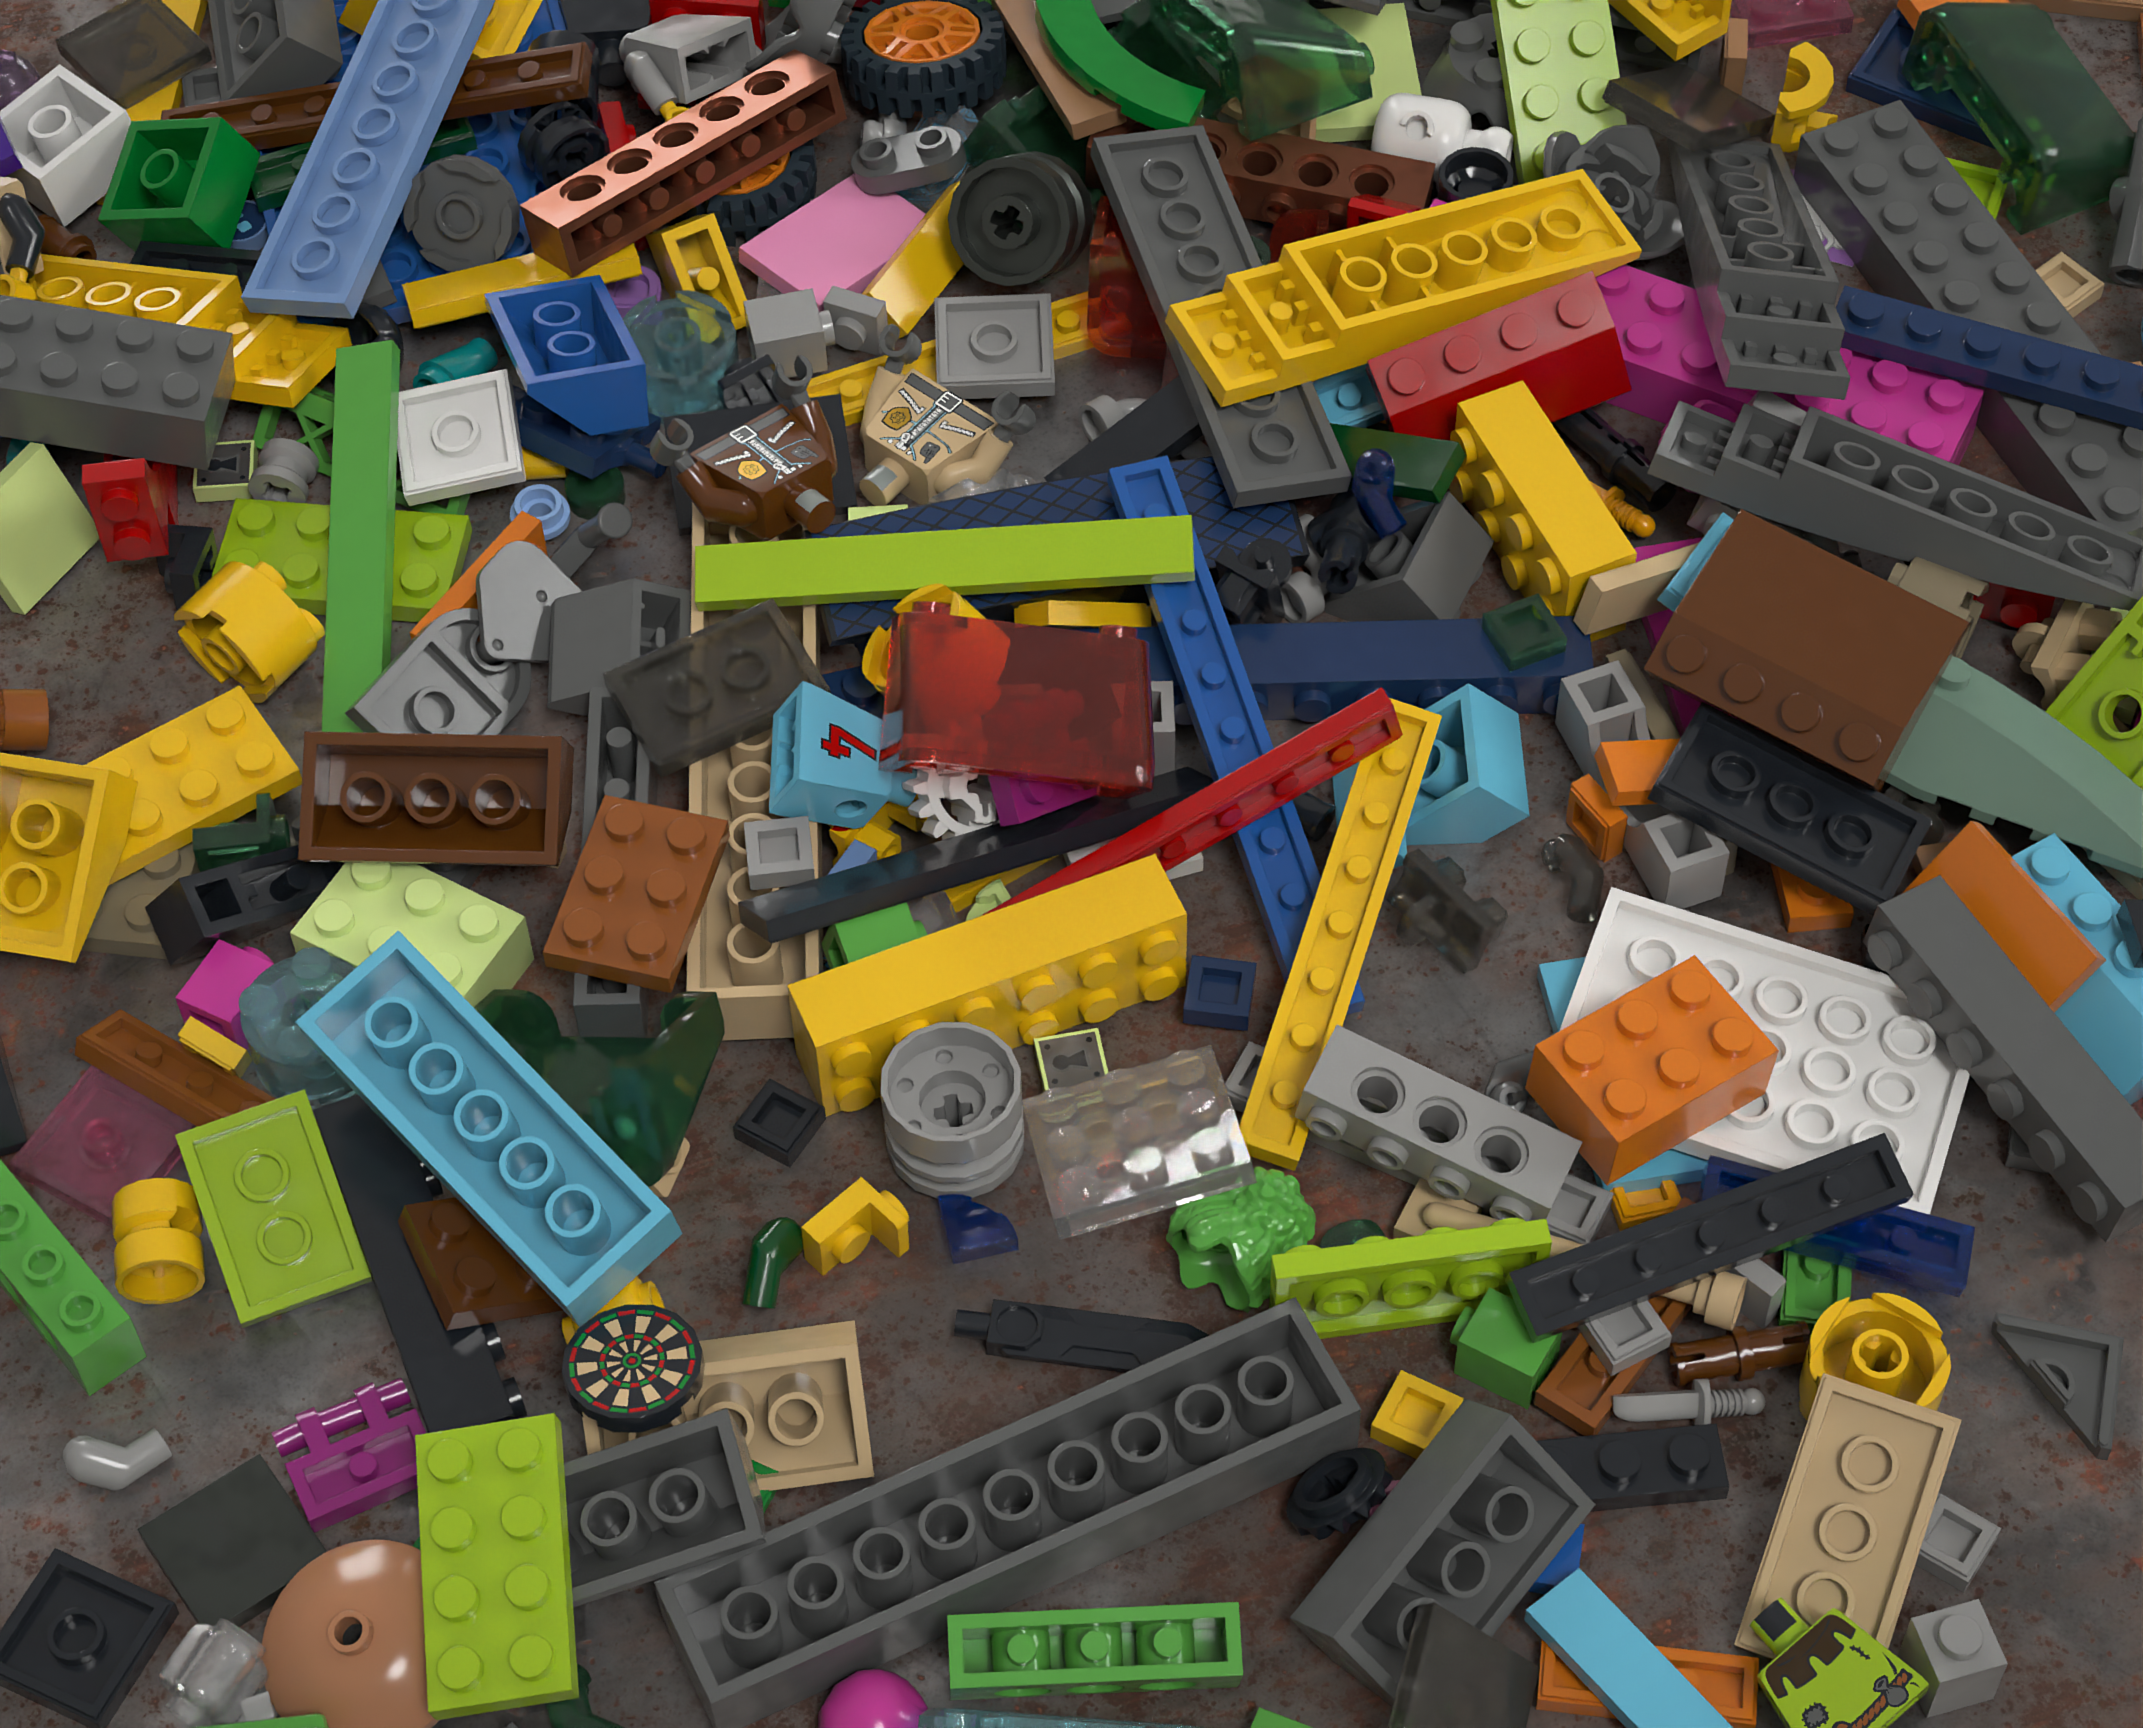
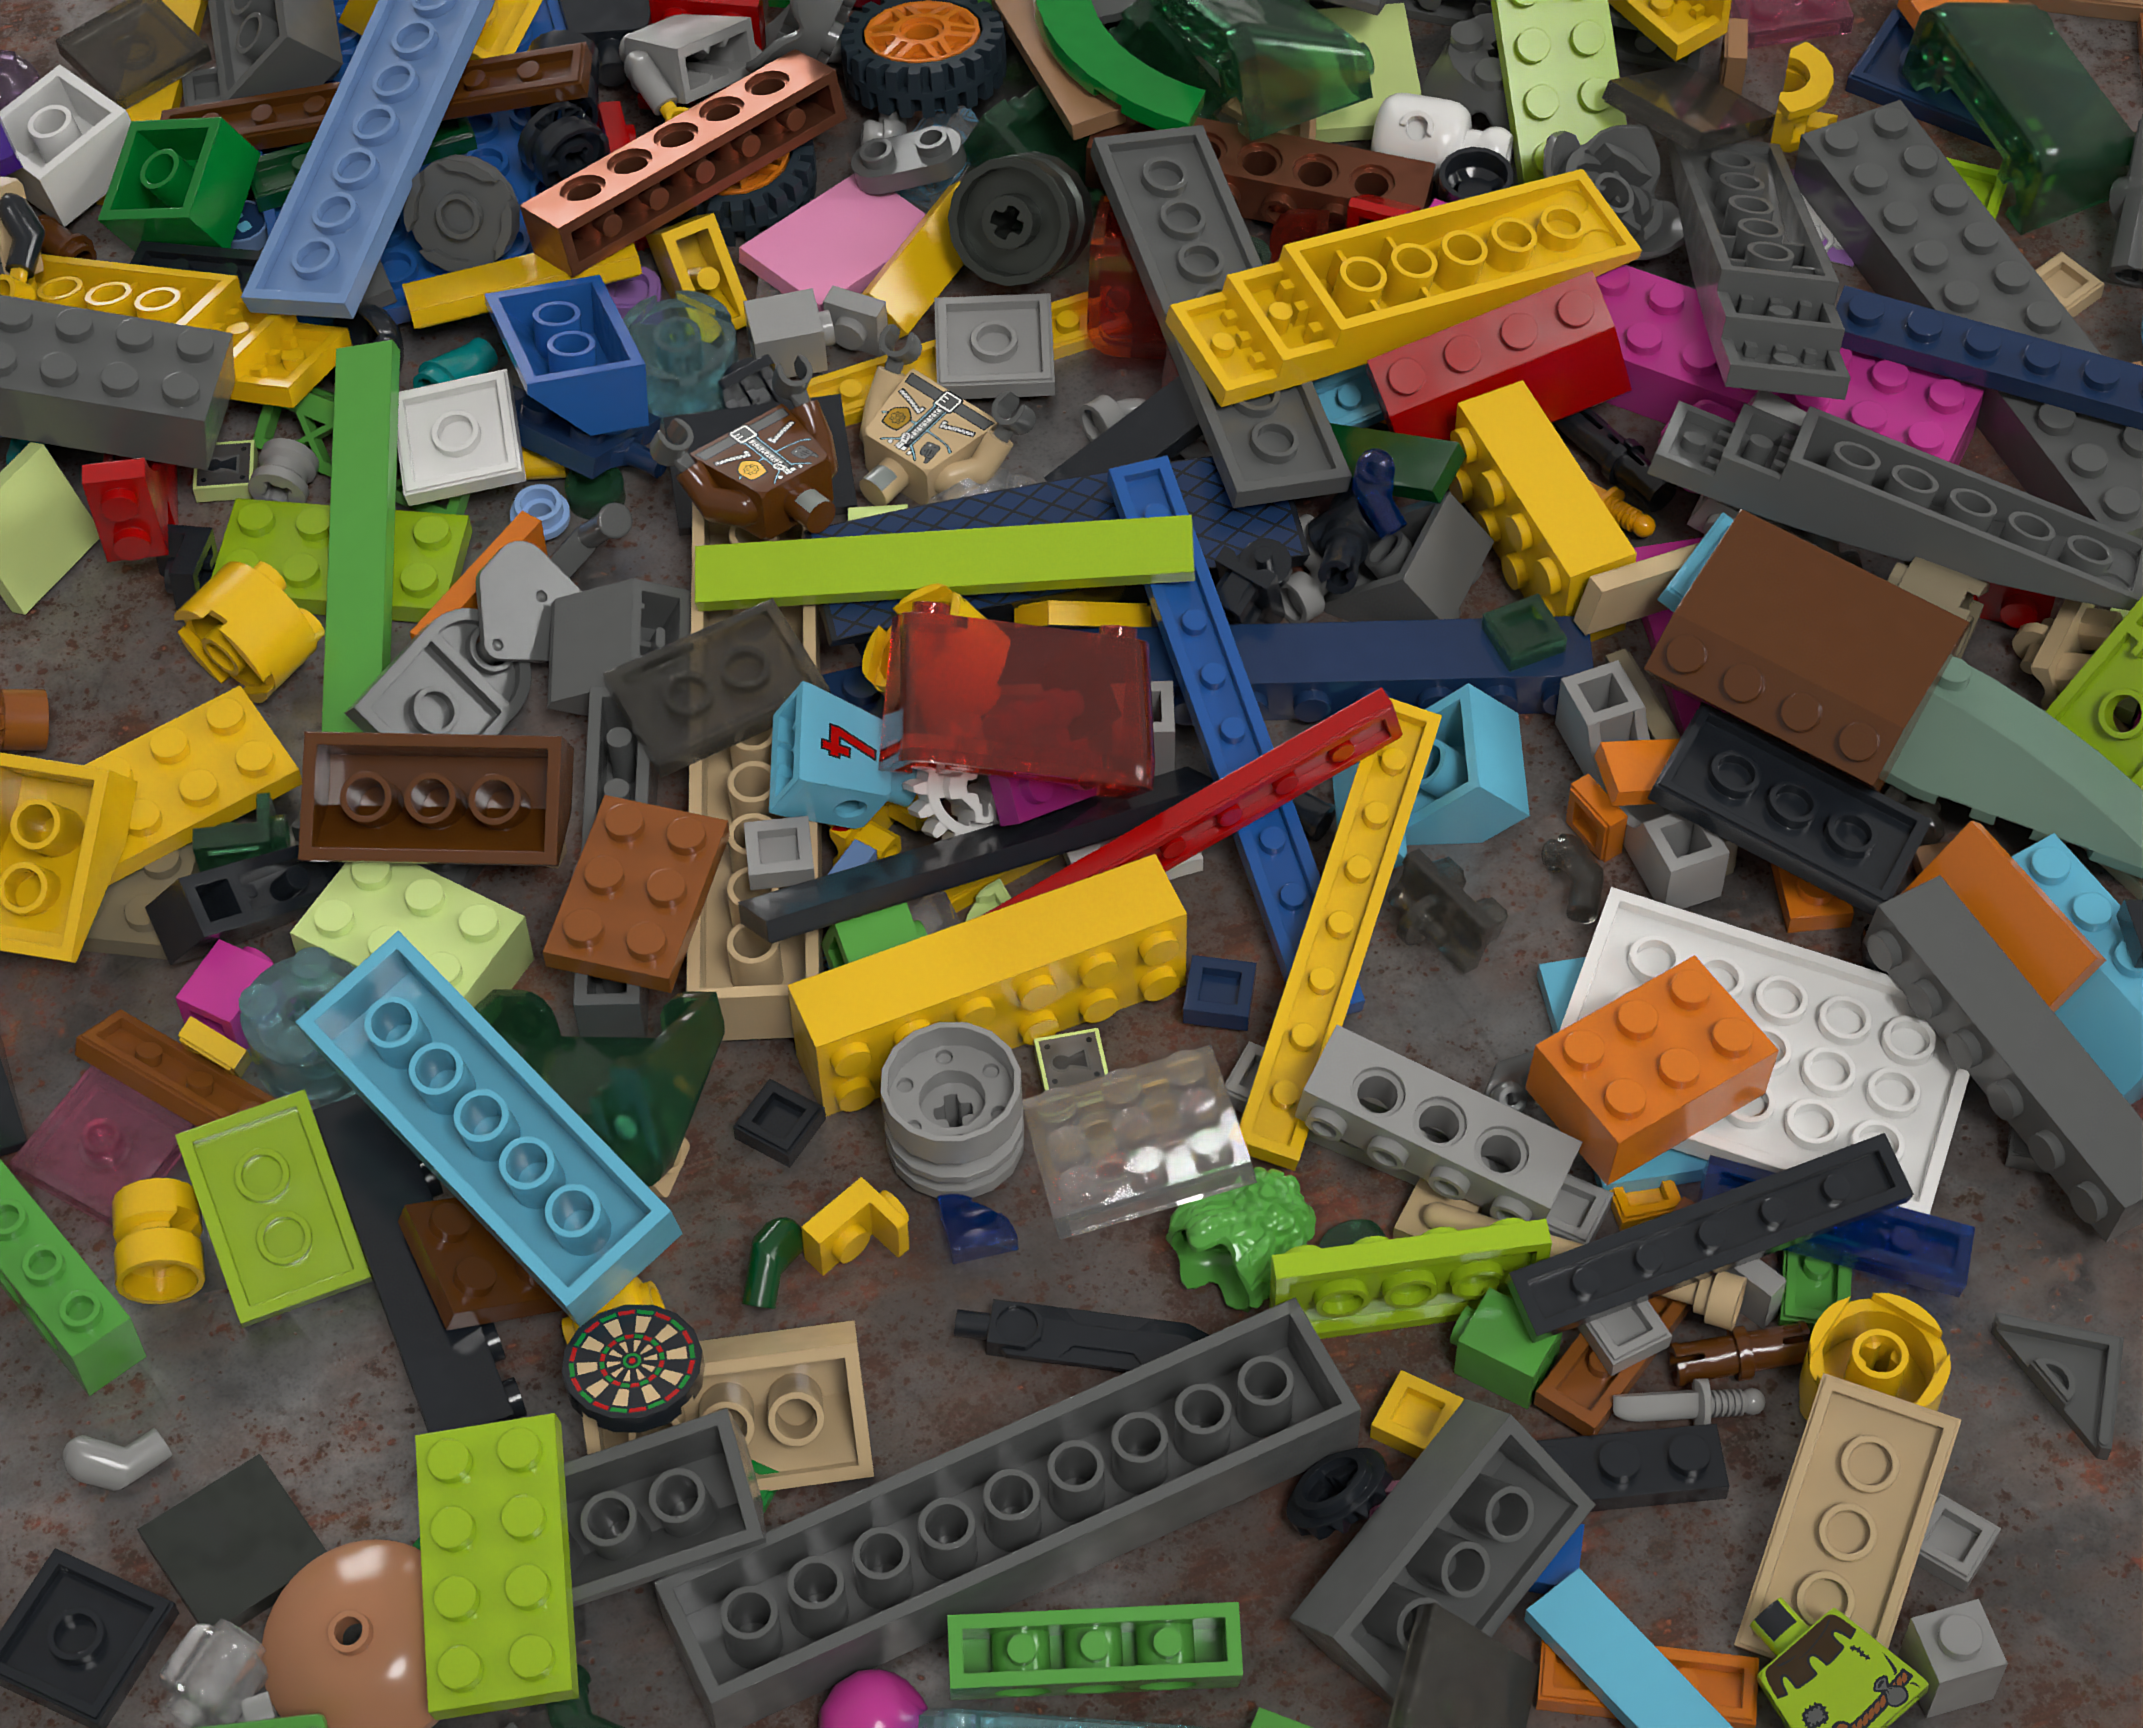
magenta plate [271,1377,426,1533] -> none

